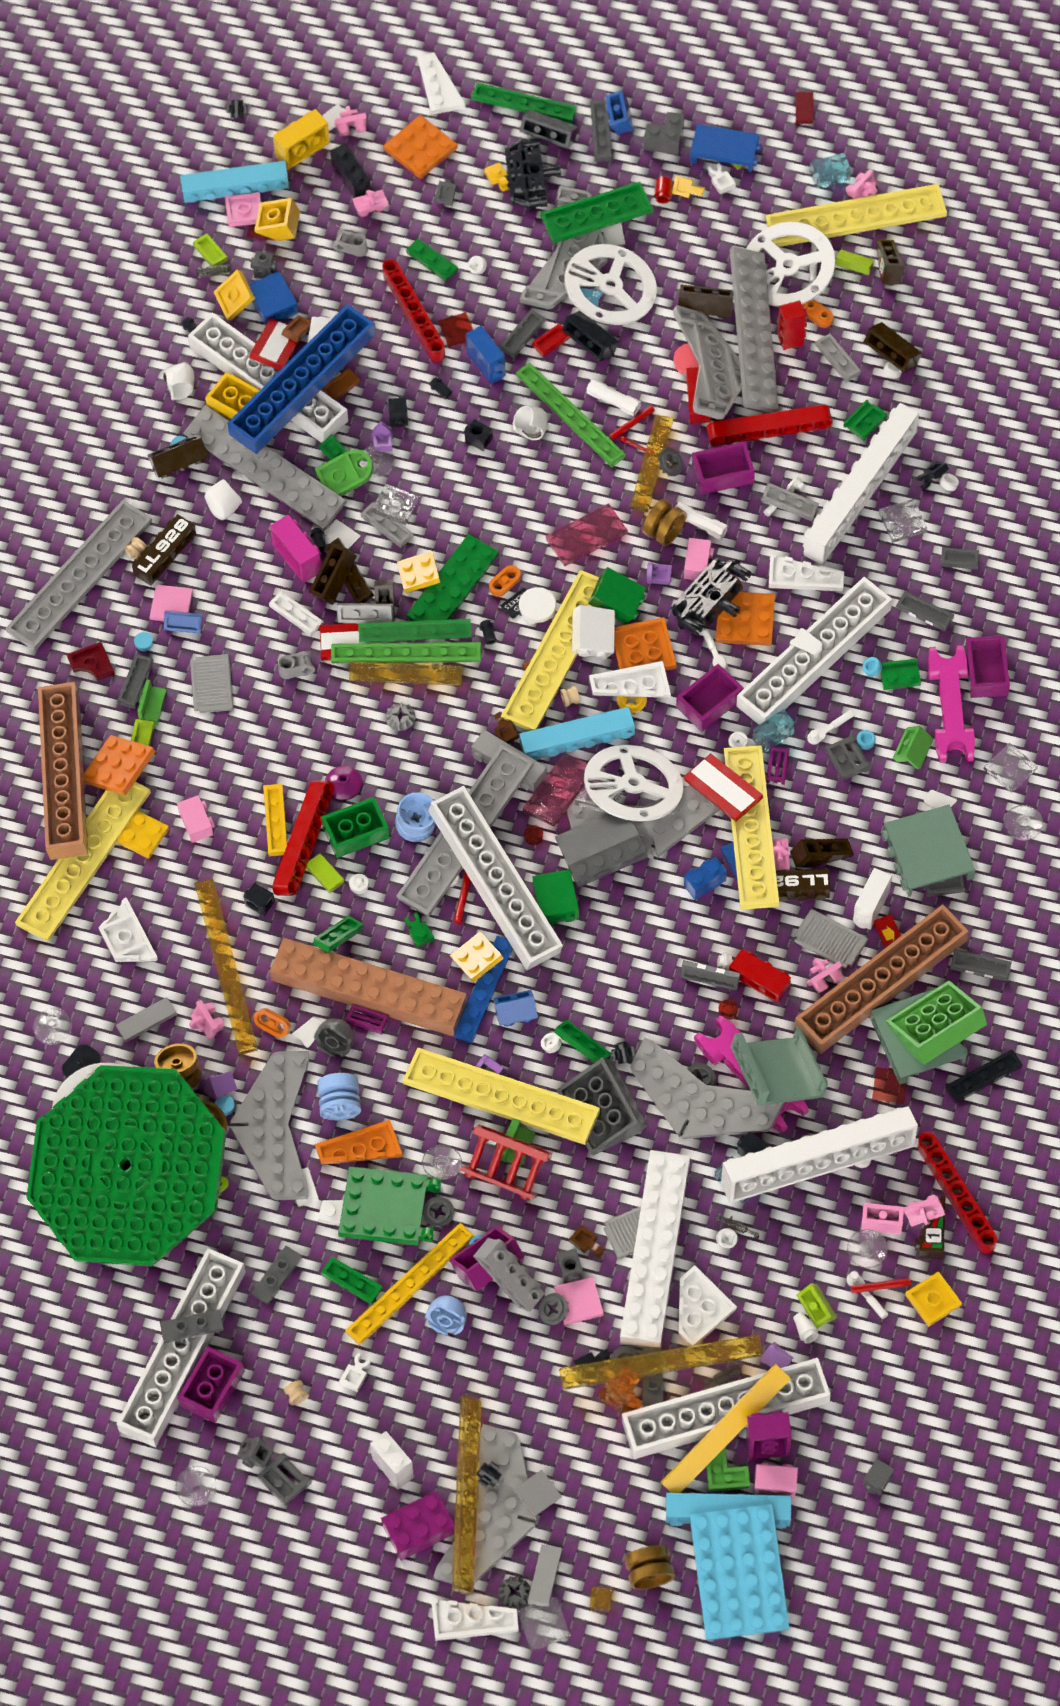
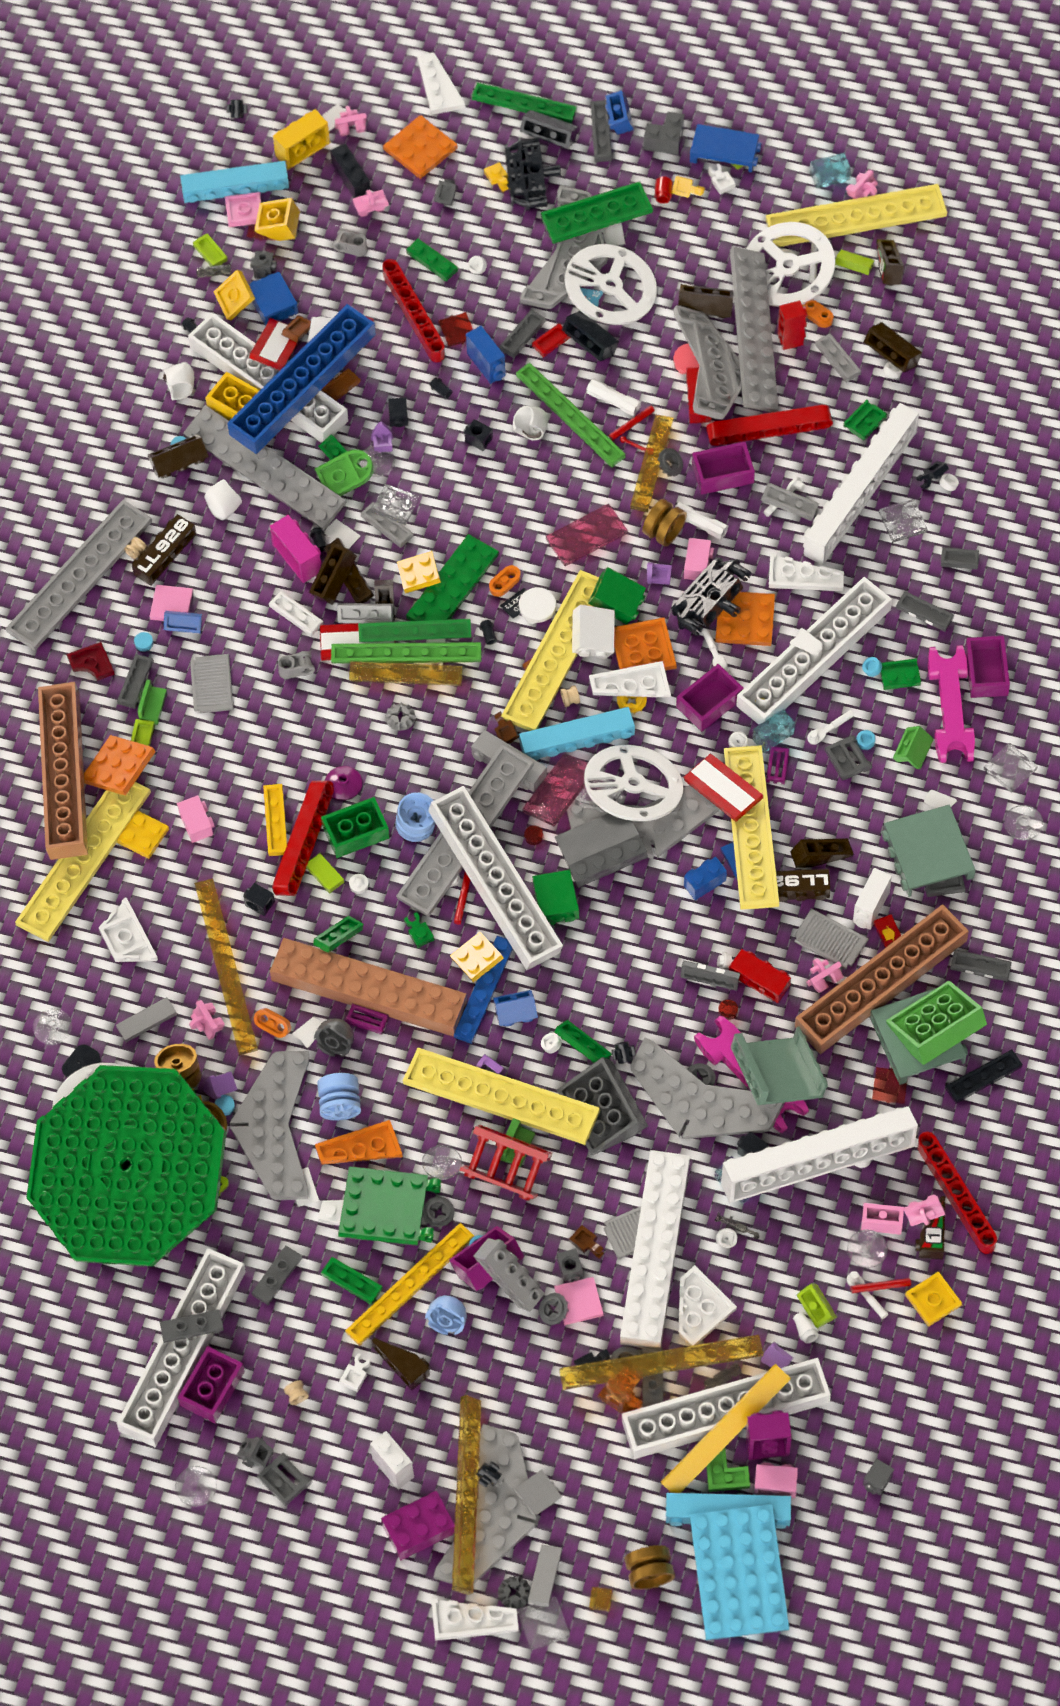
bright pink hips [772,838,790,871] -> none
dark red tile [795,92,813,124] -> none
none -> dark brown slope [371,1338,430,1391]

